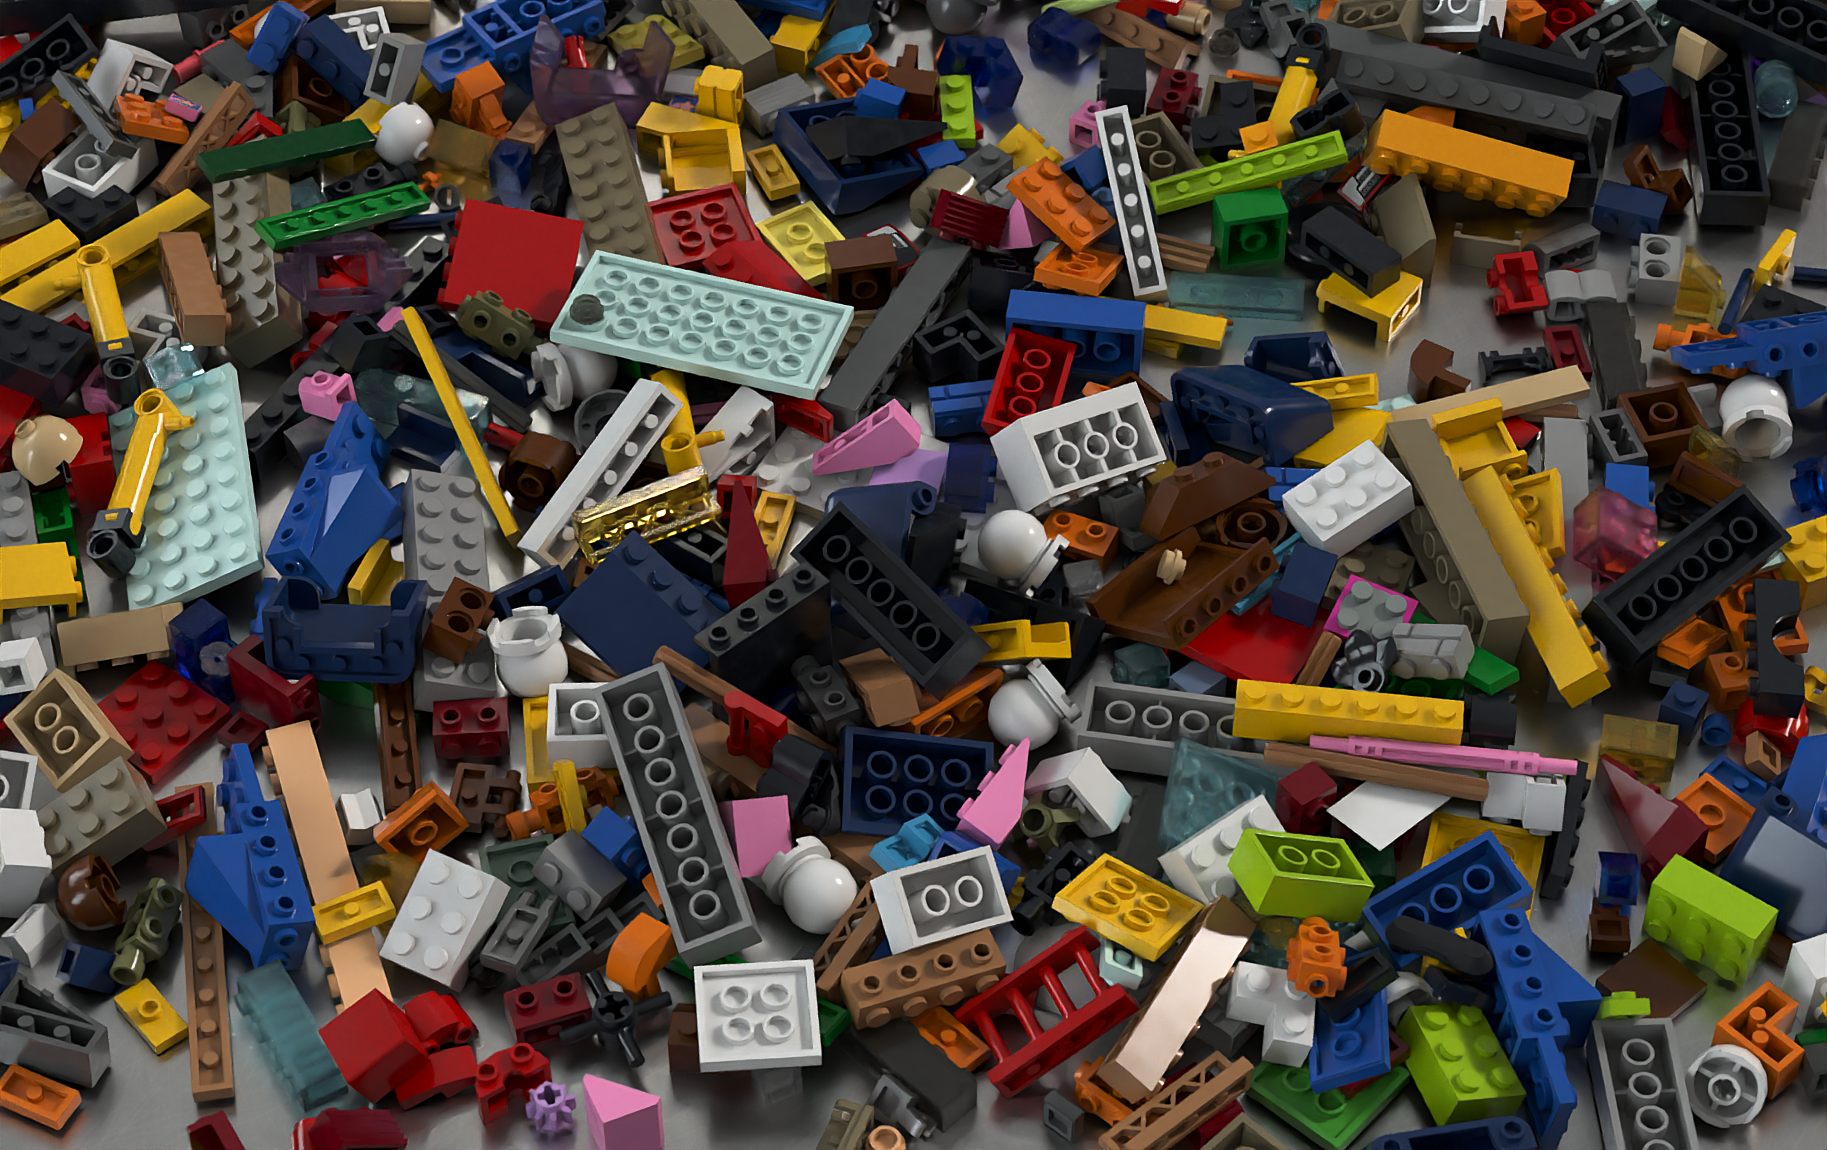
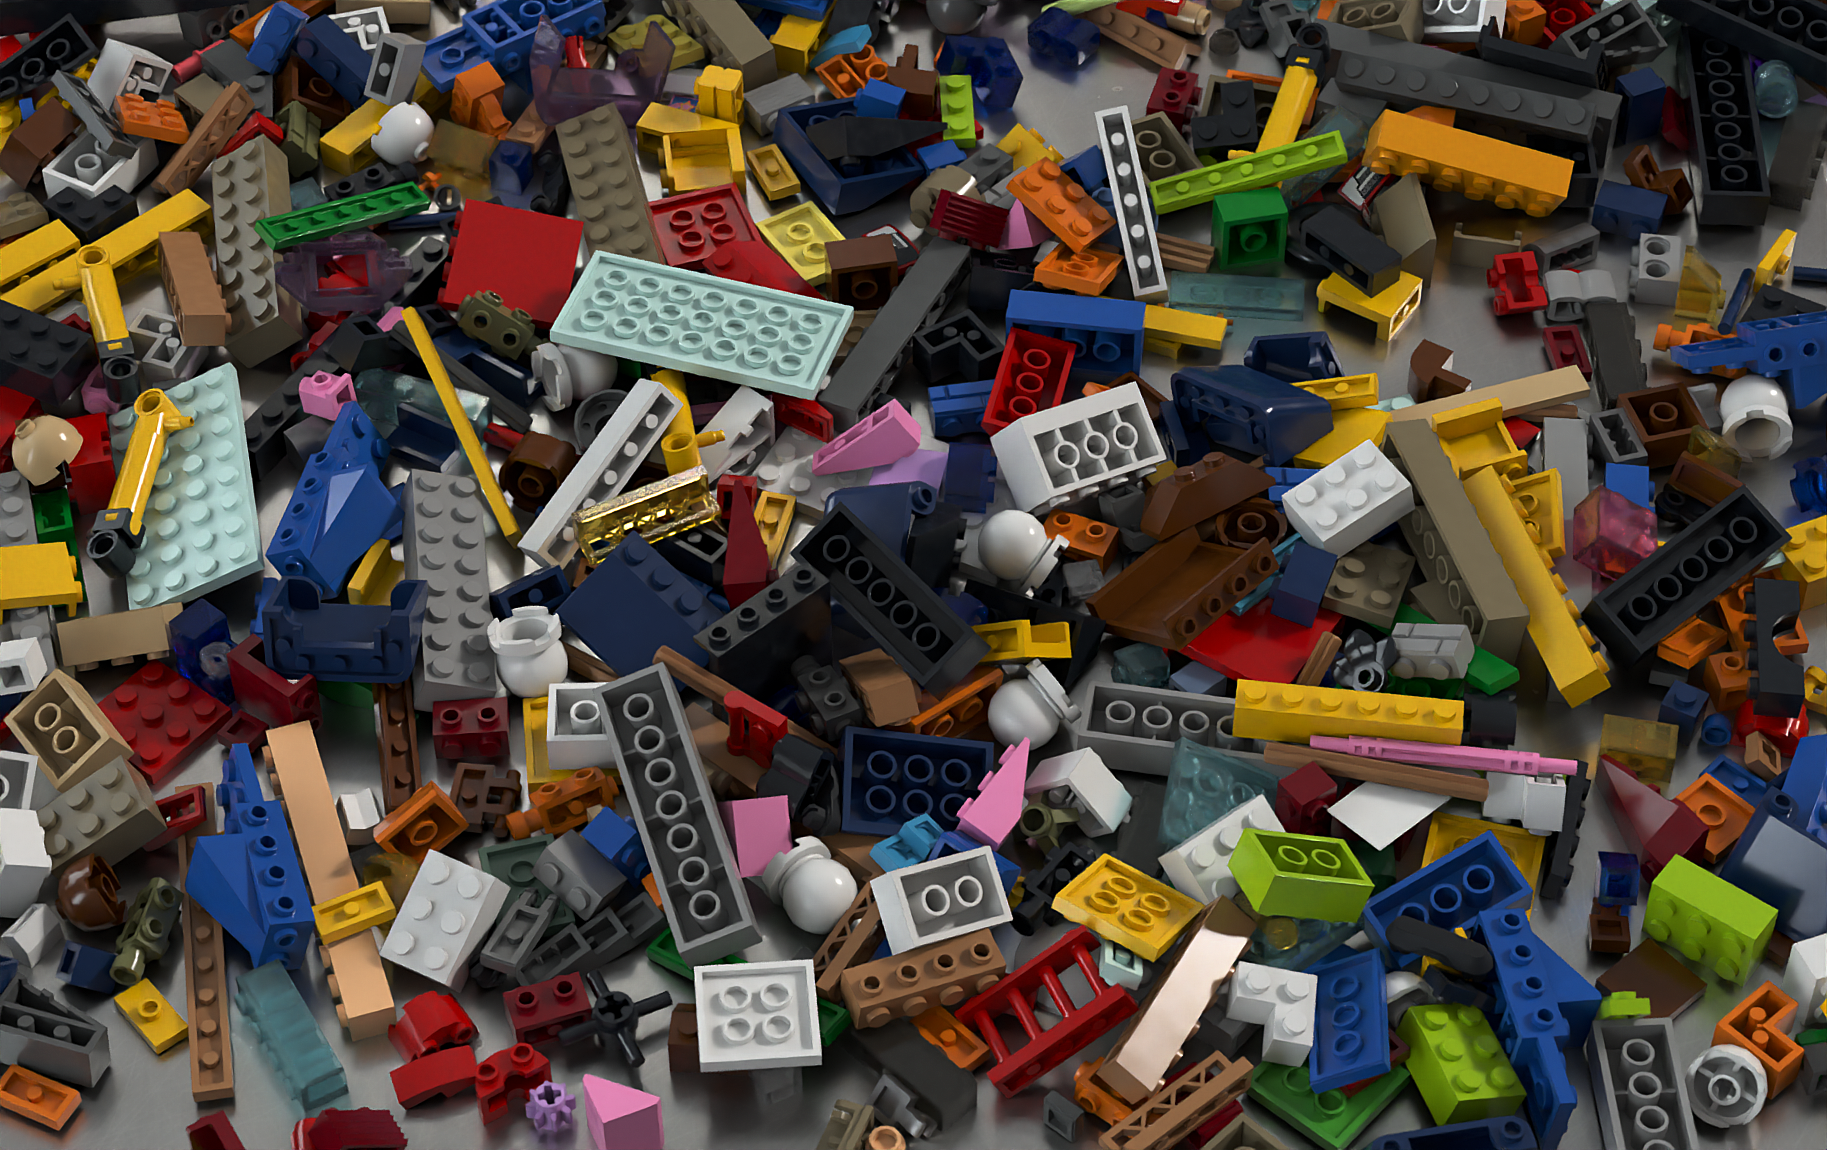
clear light blue brick [143,342,205,390] -> none
bright pink tile [165,94,203,122] -> none
dark green tile [196,118,377,184] -> none
red piece [318,988,431,1104] -> none
reddish brown brick [420,577,495,665] -> none
yellow plate [552,759,588,838] -> none
clear smoke plate [569,294,604,325] -> none
orange brick [606,912,678,1003] -> none
bright pink brick [1069,100,1105,149] -> none
black brick [1096,47,1147,118] -> none
tan plate [1156,549,1186,585] -> none
light orange plate [1239,120,1279,156] -> none
orange brick [1286,917,1347,998] -> none
black brick [1290,87,1365,141] -> none
black tile [1316,948,1400,1023] -> none
light grey piece [1322,574,1419,644] -> none
black piece [1478,346,1552,383] -> none
tan slope [1672,26,1728,81] -> none

